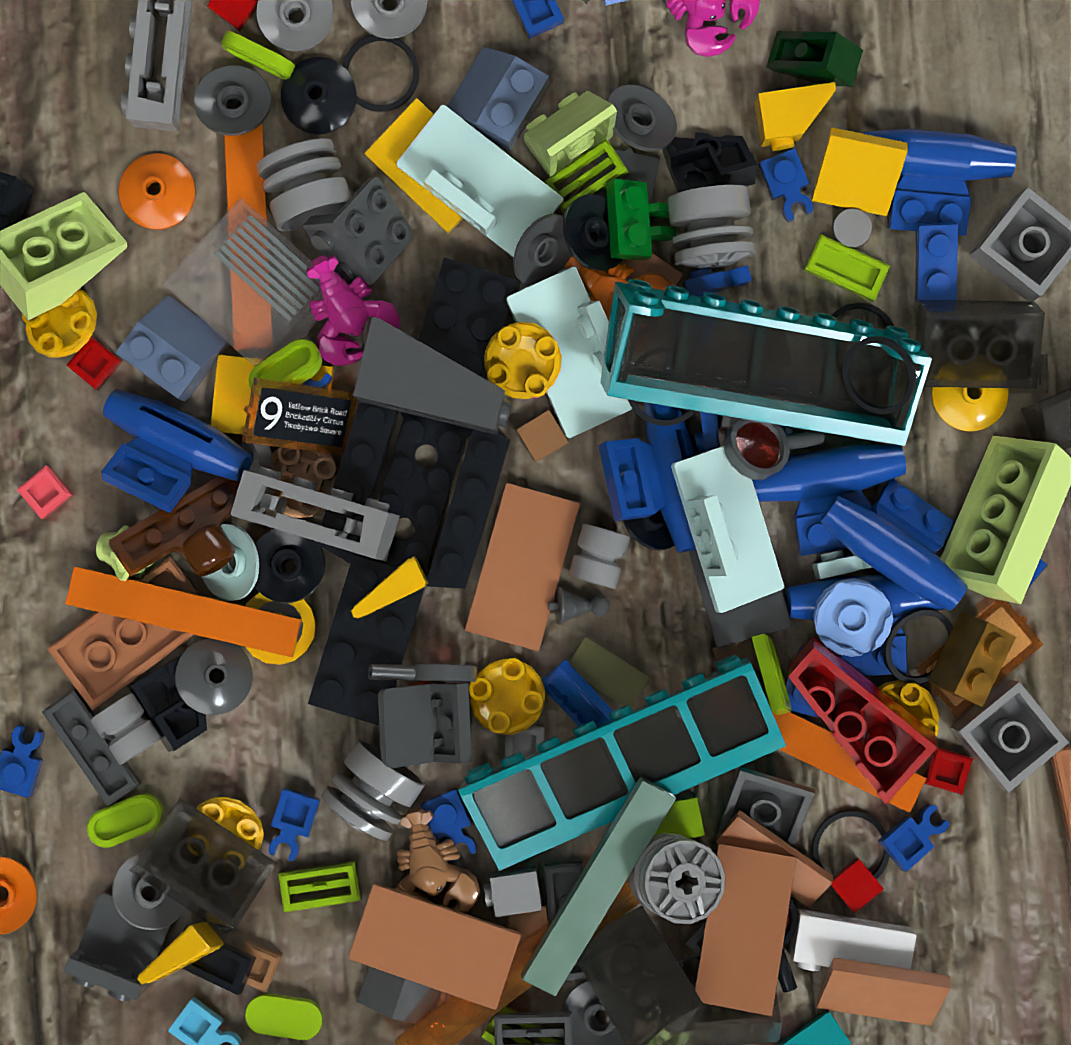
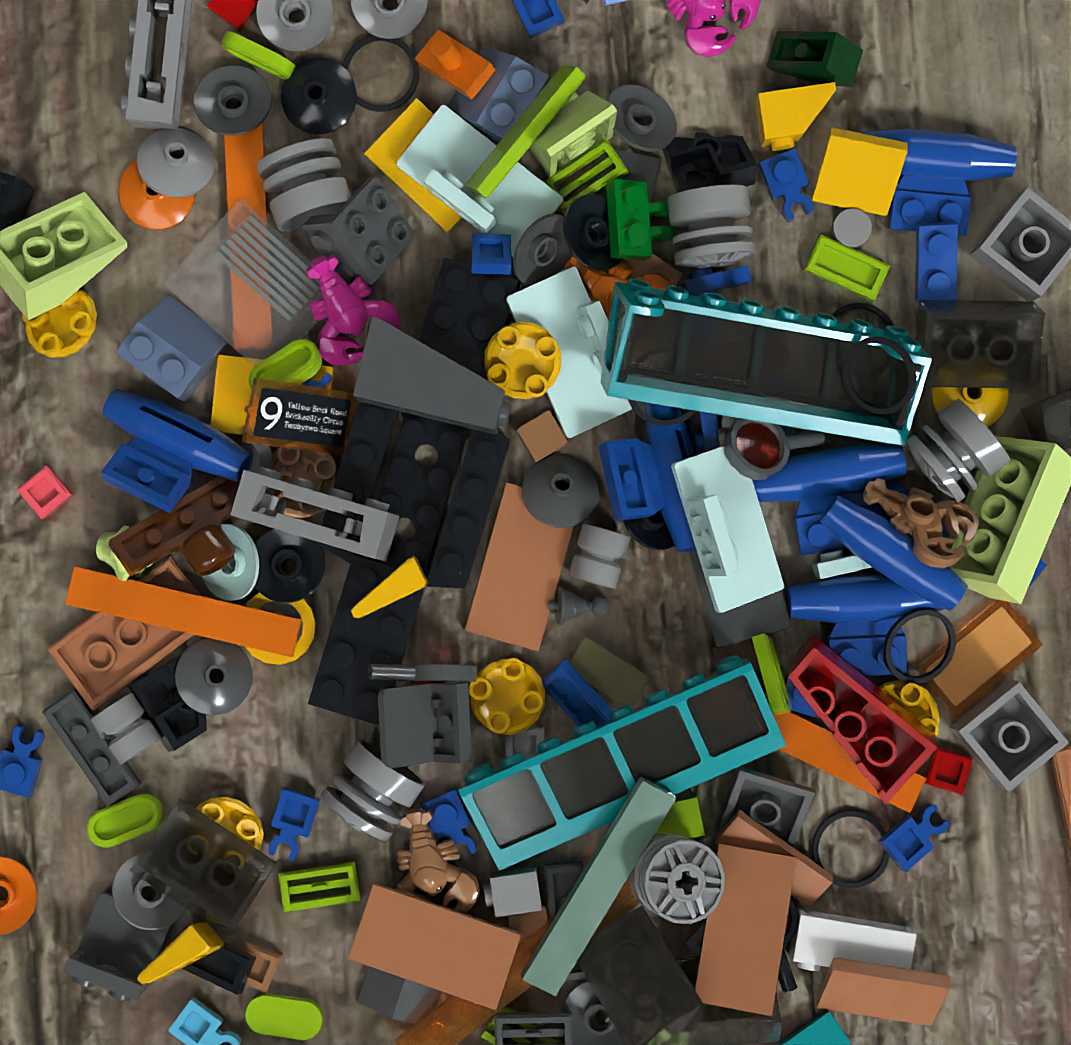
red tile [66,336,123,391] -> none
light blue tile [813,578,893,657] -> none
red tile [831,857,884,913] -> none
pearl gold brick [927,612,1016,707] -> none
none -> light grey dish [137,128,215,198]
none -> orange tile [414,29,496,100]
none -> lime tile [465,65,586,198]
none -> blue plate [471,233,511,275]
none -> dark grey dish [522,455,599,528]
none -> medium nougat animal [862,478,979,568]
none -> light grey wheel [906,398,1011,503]

